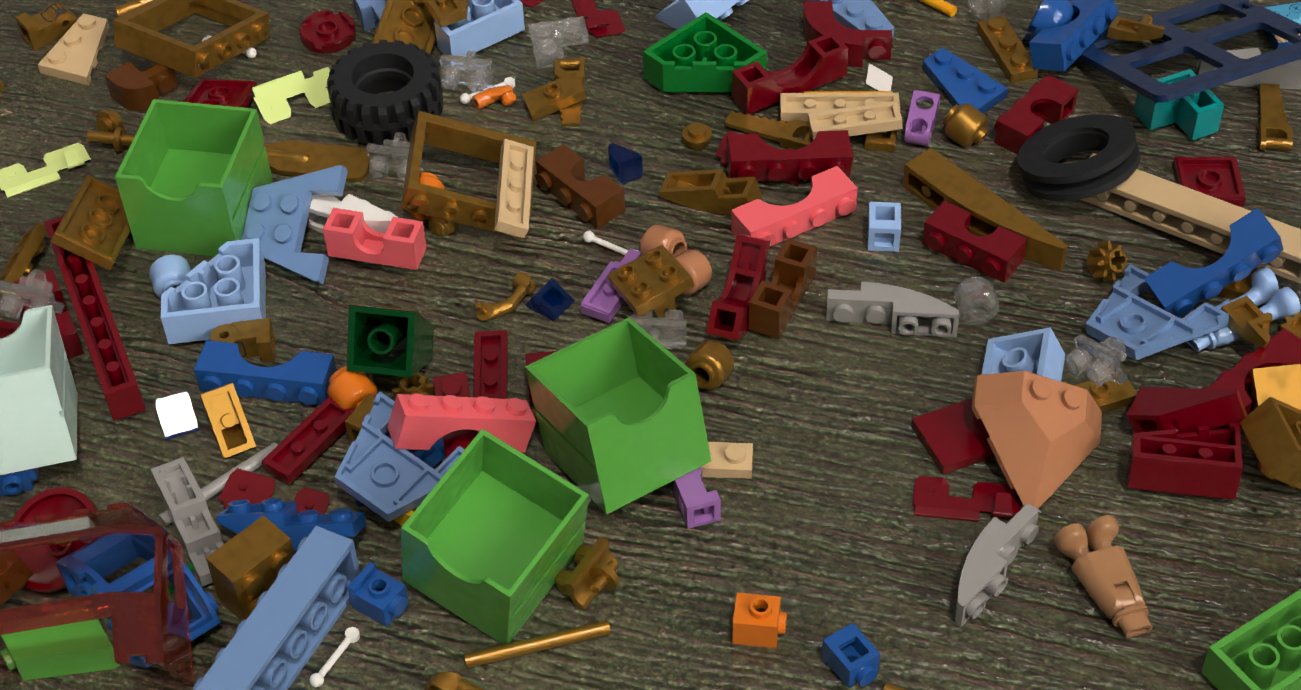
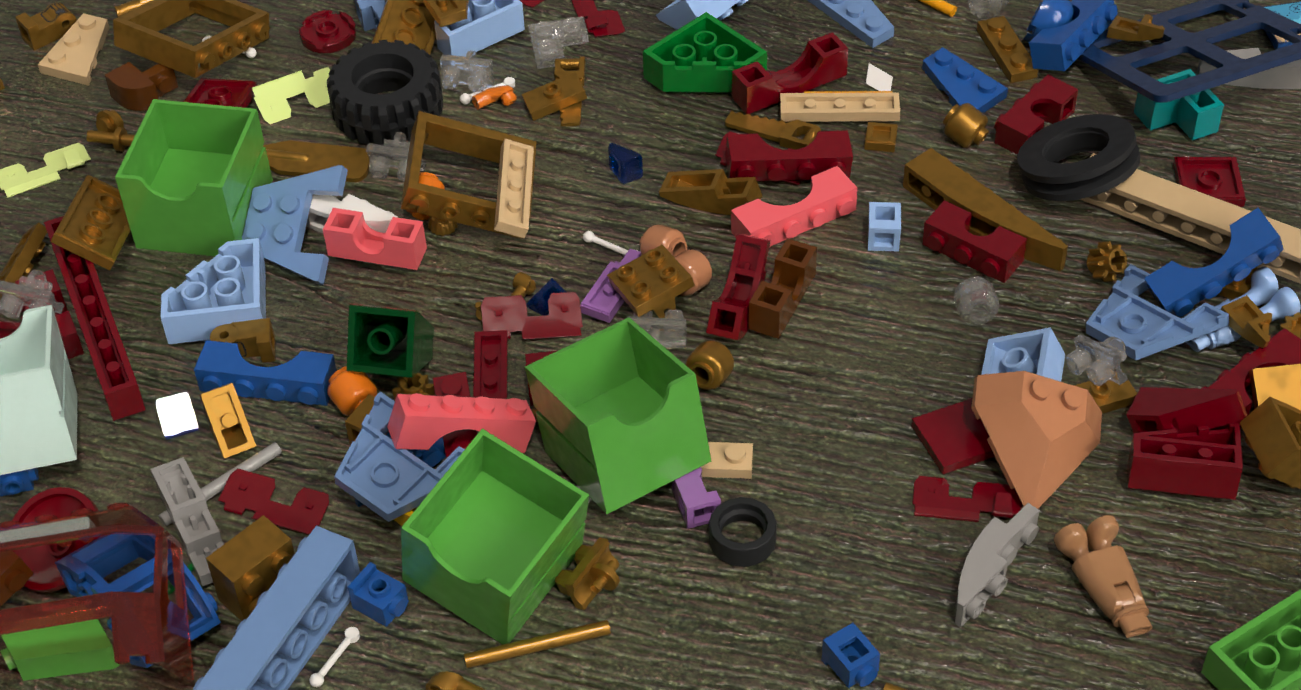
light blue head [149,254,191,299] -> none
blue slope [217,498,366,551] -> none
dark red plate [262,396,354,485] -> none
reddish brown arch [536,144,625,230] -> none
pearl gold plate [682,122,712,150] -> none
orange brick [733,592,787,648] -> none
dark red arch [803,1,892,67] -> none
tan plate [808,101,903,140] -> none
light grey slope [826,281,959,337] -> none
medium lavender leg [904,90,940,146] -> none
pearl gold piece [1258,83,1293,151] -> none
none -> dark red piece [481,292,583,340]
none -> black tyre [709,497,777,567]

